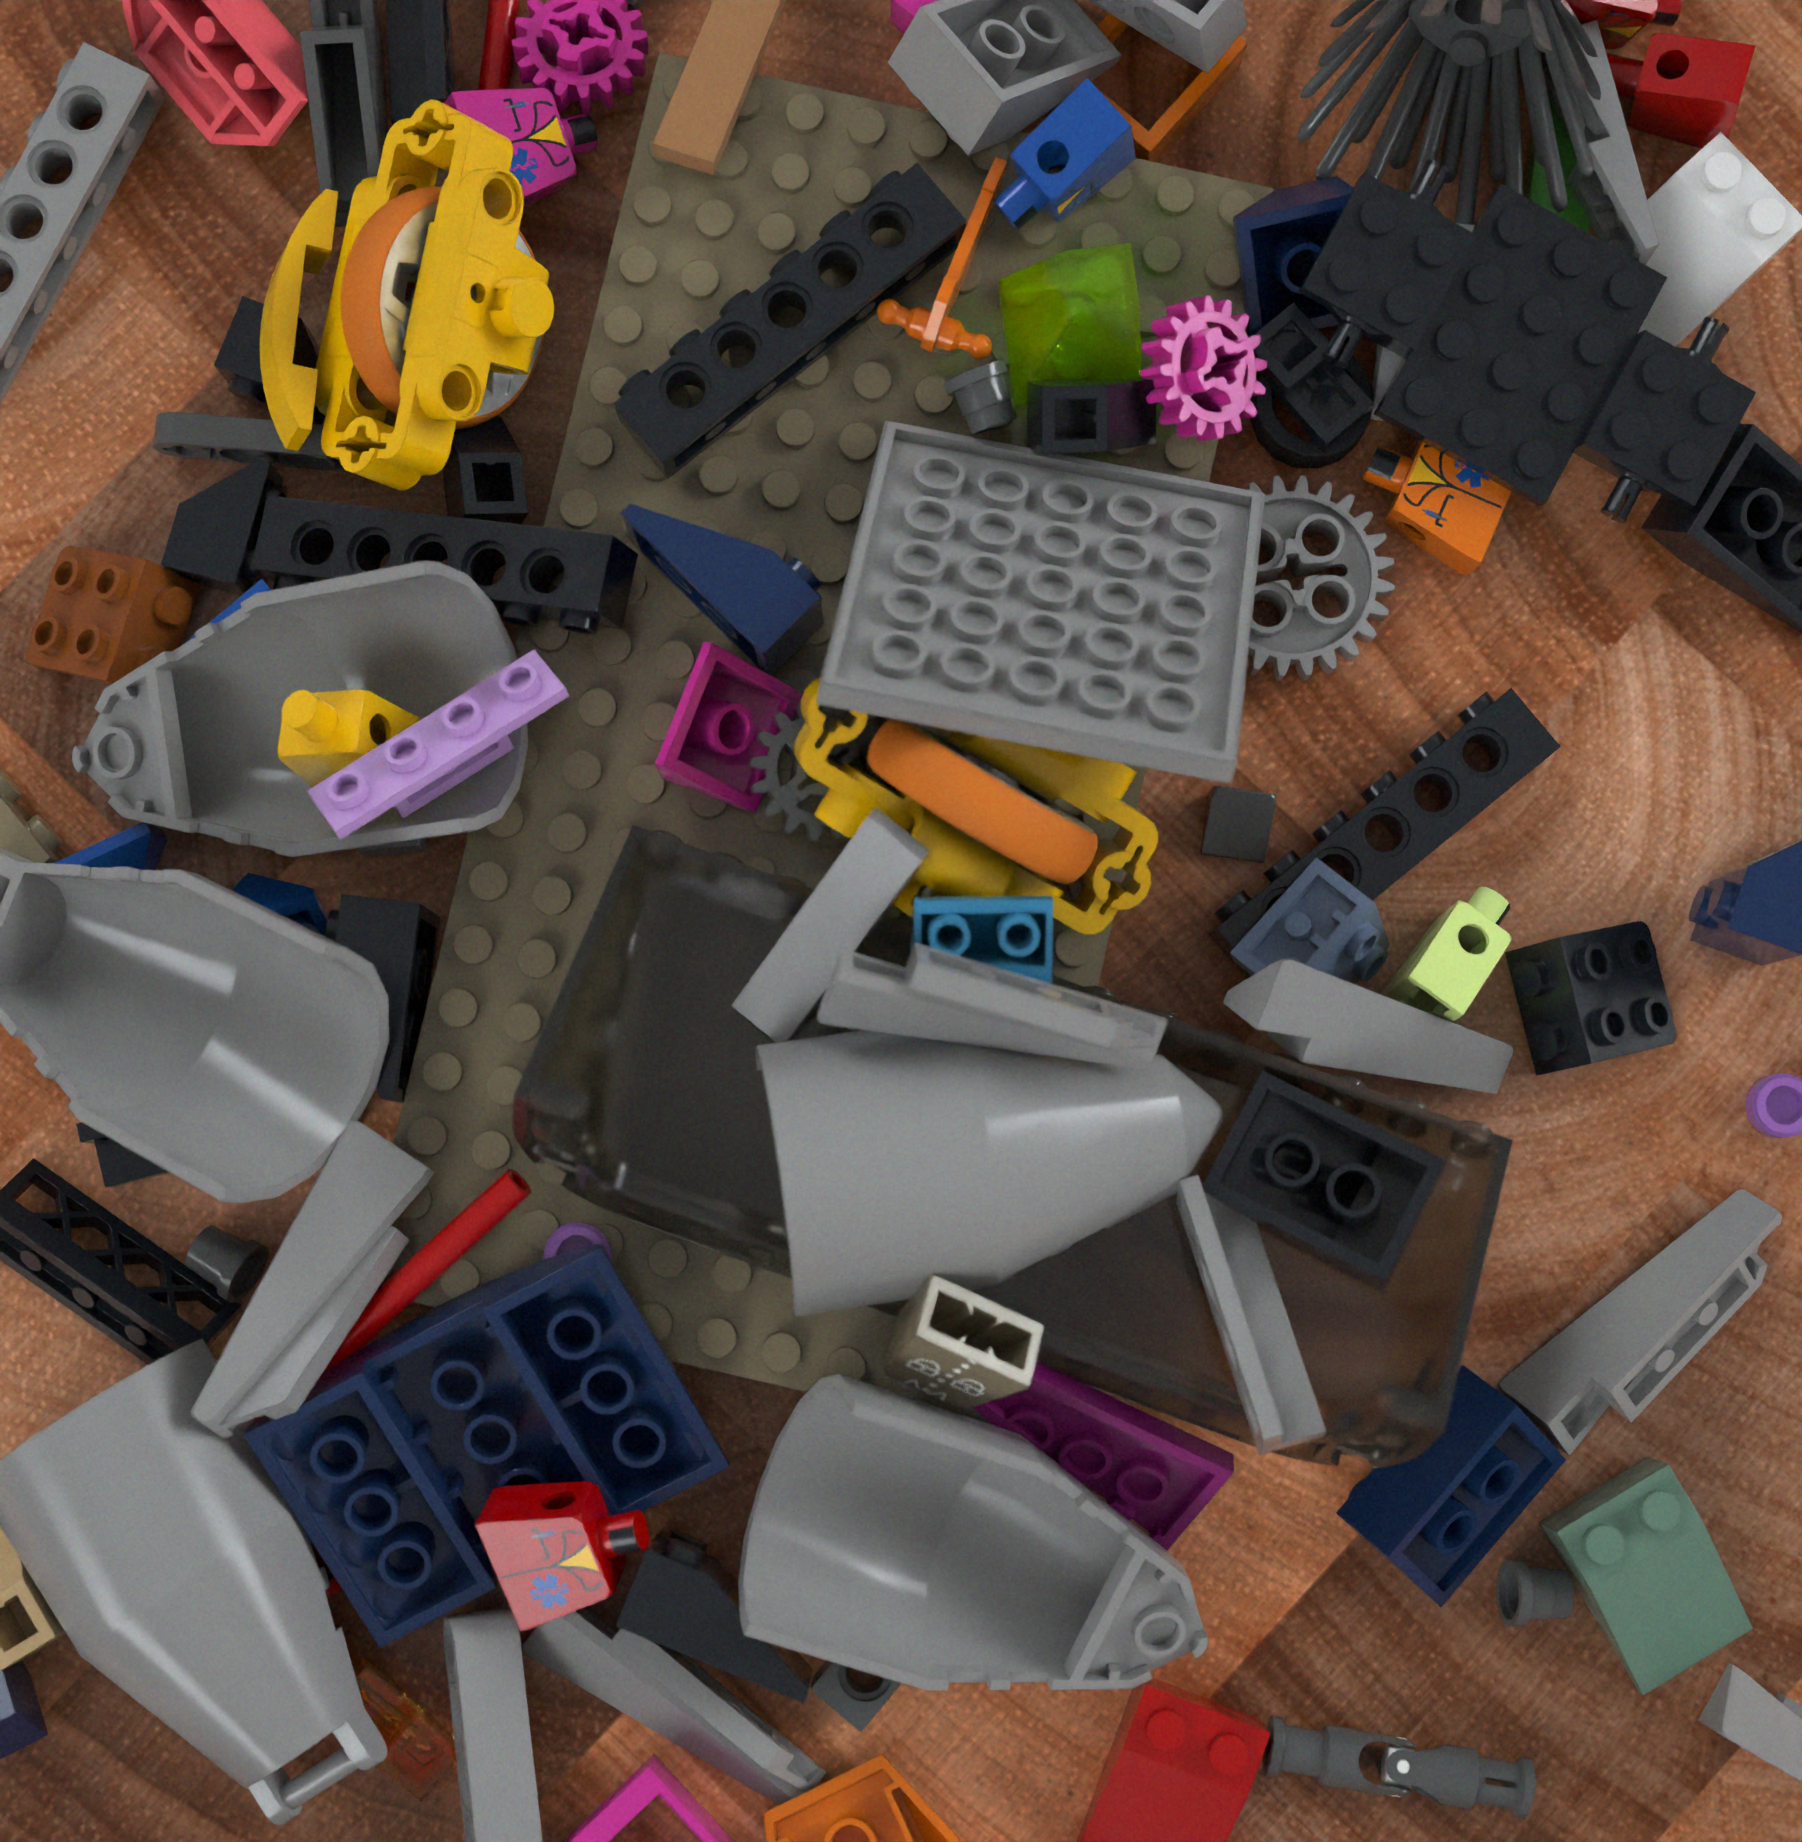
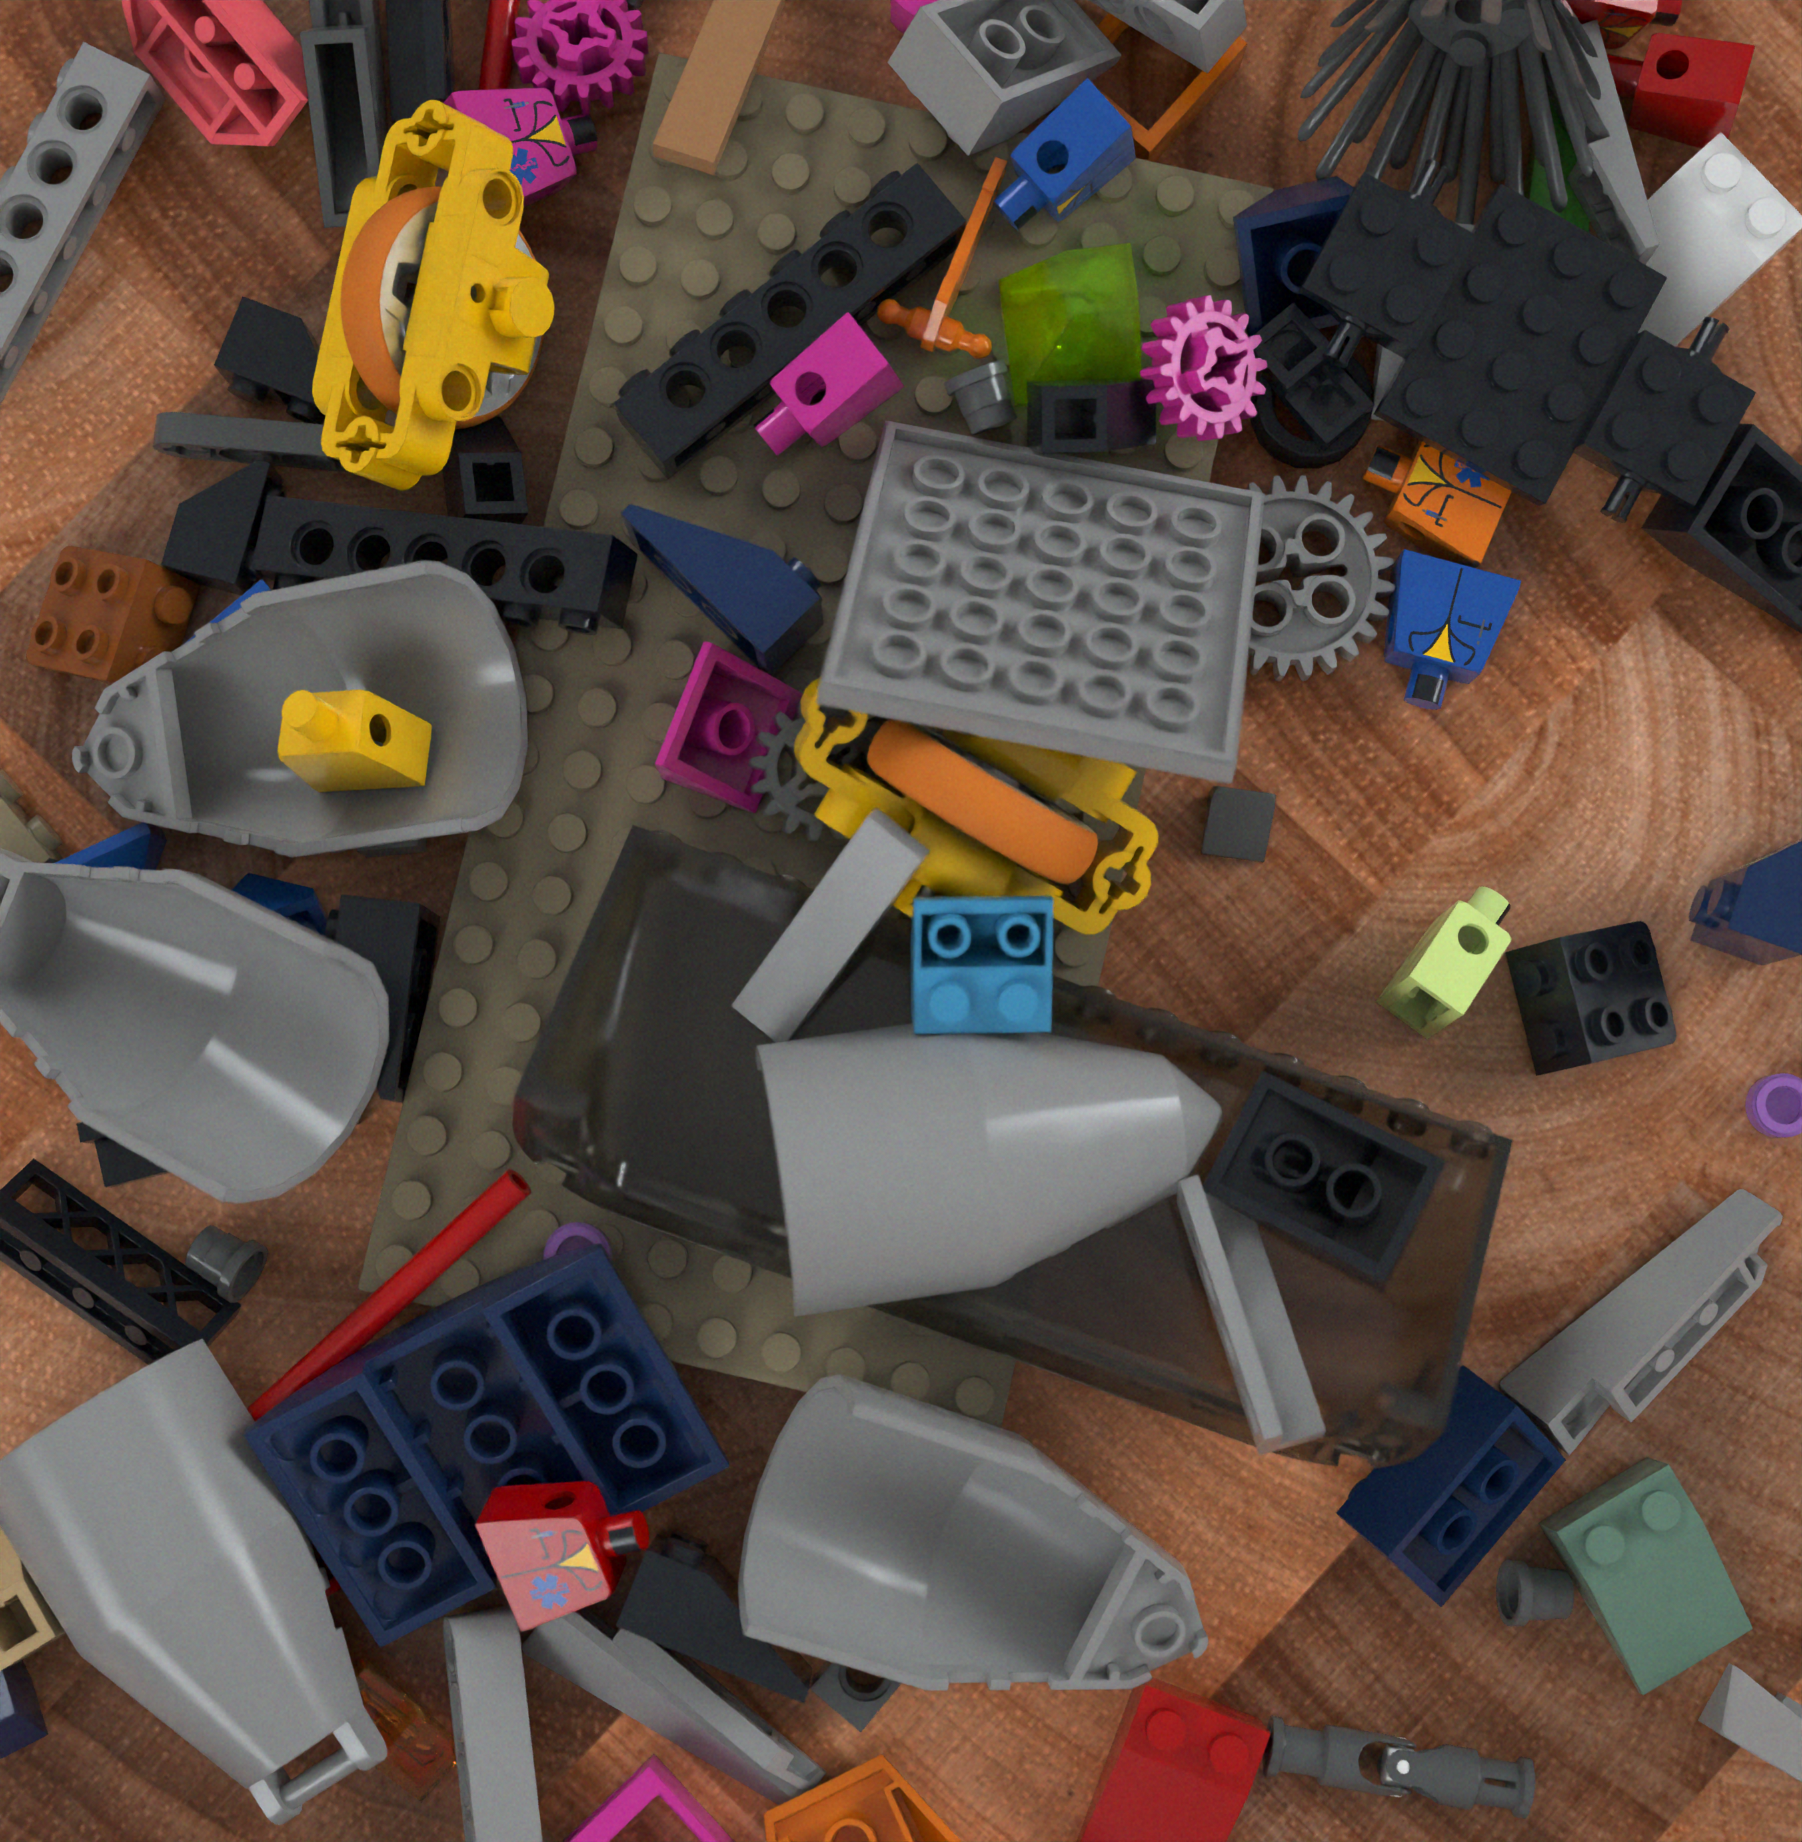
light grey wedge [191,1119,434,1438] -> none
yellow slope [259,189,338,451] -> none
lavender bracket [307,650,569,840] -> none
light grey wedge [817,942,1167,1069] -> none
dark tan torso [883,1274,1044,1409] -> none
magenta wing [971,1361,1234,1551] -> none
black brick [1209,688,1561,979] -> none
light grey wedge [1223,959,1514,1094] -> none
sand blue bracket [1230,857,1389,984] -> none
none -> dark pink torso [753,312,905,456]
none -> blue torso [1384,549,1521,710]

